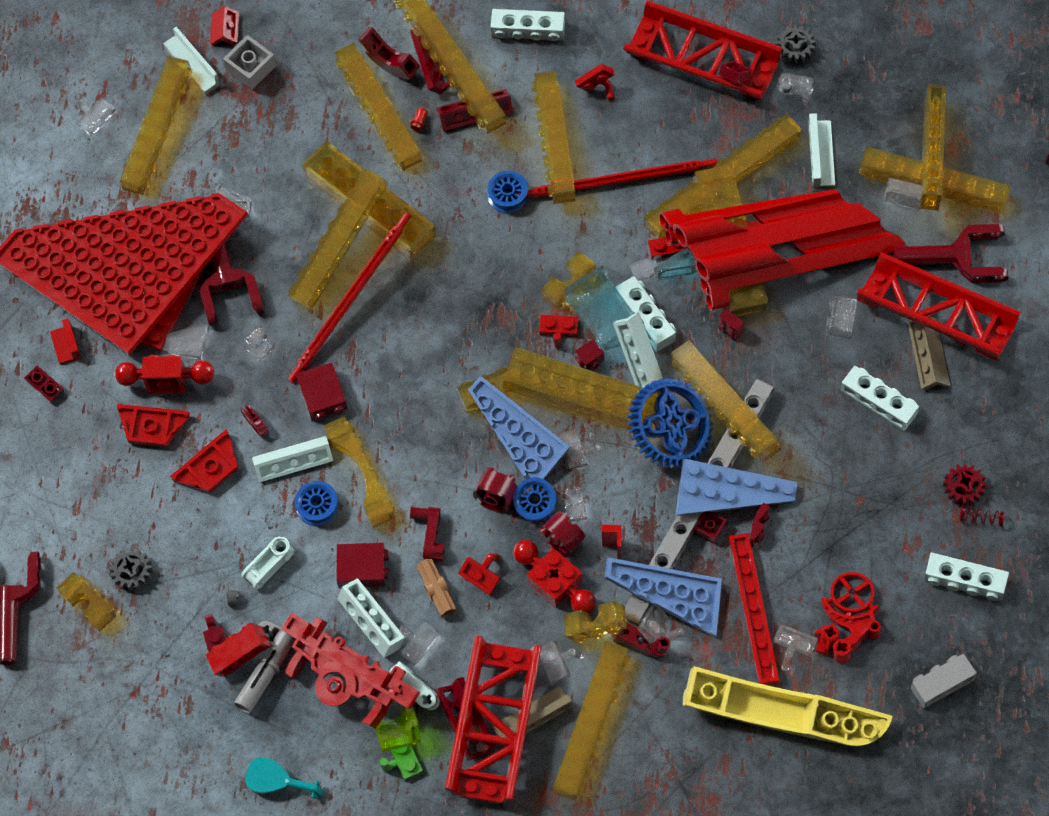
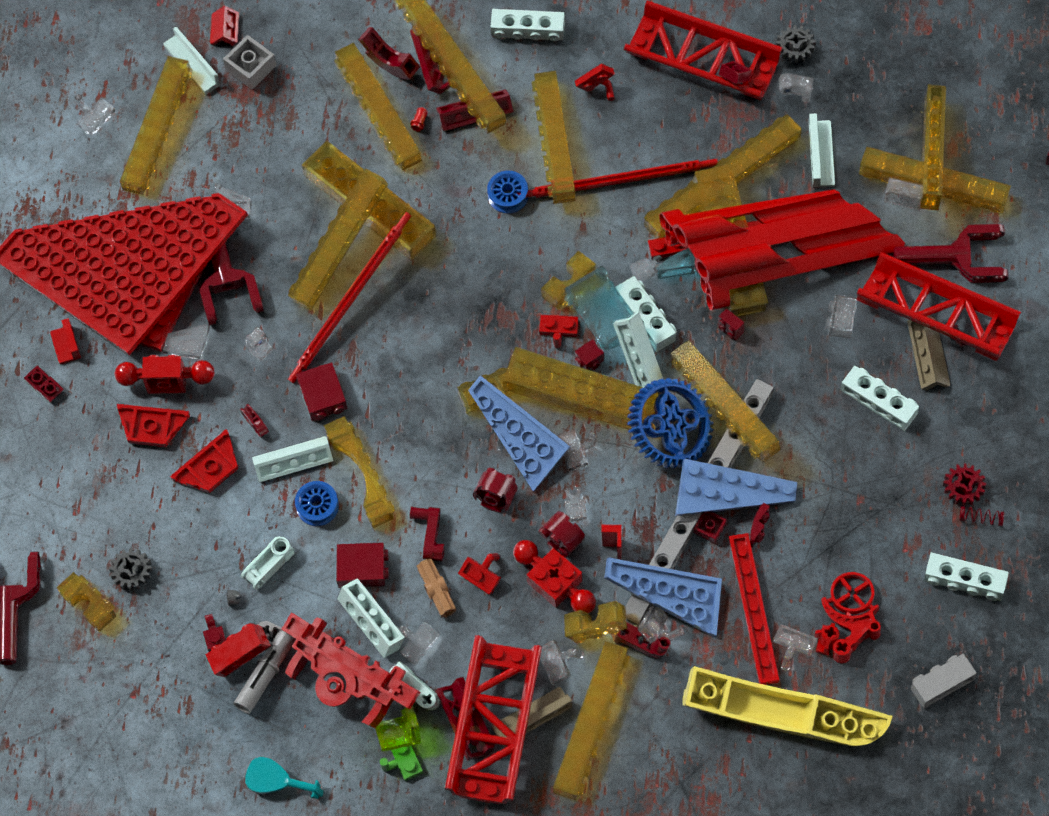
blue wheel [513,477,557,522] -> none

